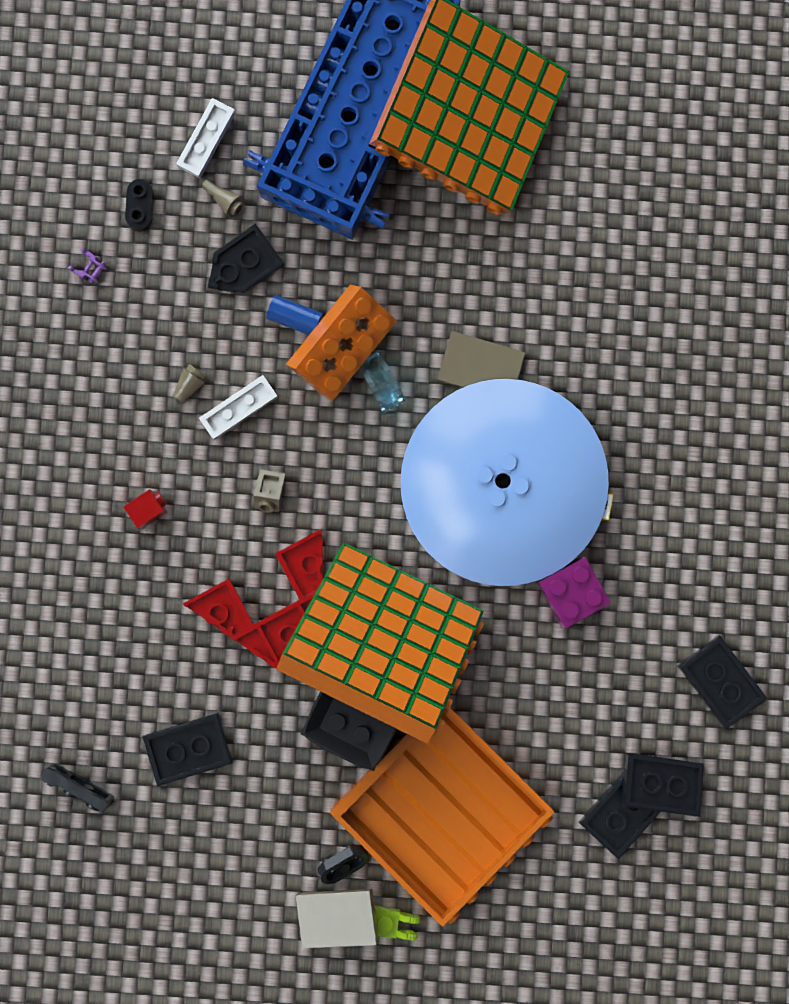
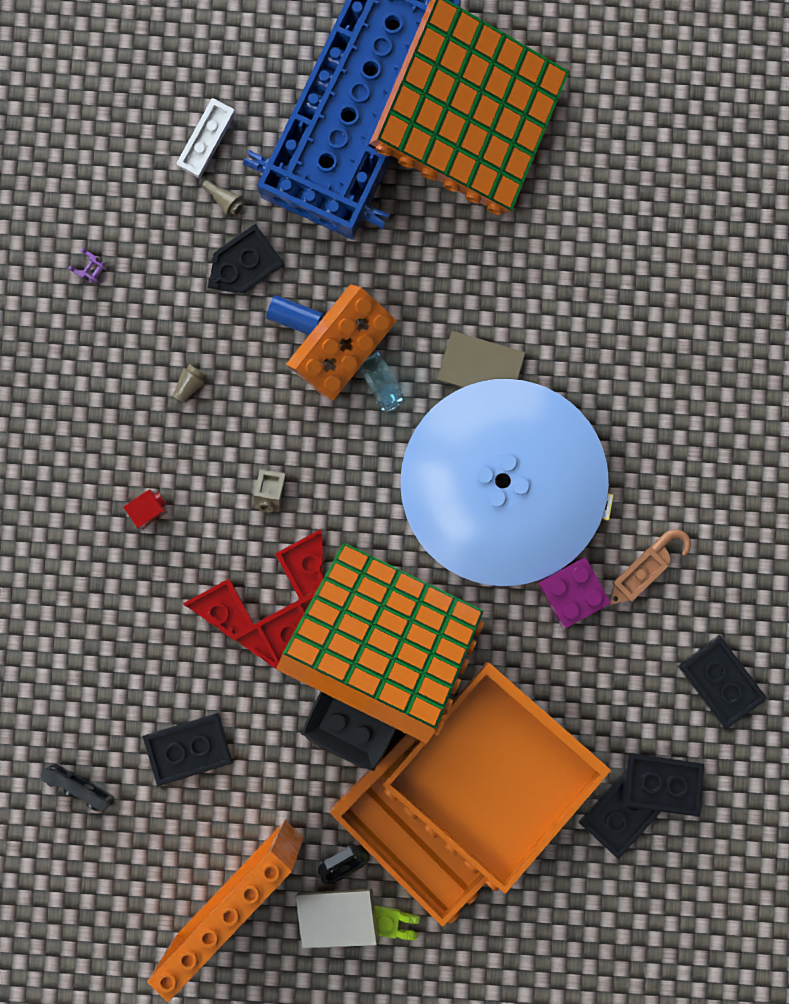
black plate [125,179,154,232] -> none
white plate [199,375,278,440] -> none
none -> orange panel [147,820,304,1003]
none -> orange panel [383,661,611,894]
none -> nougat plate [610,529,691,604]

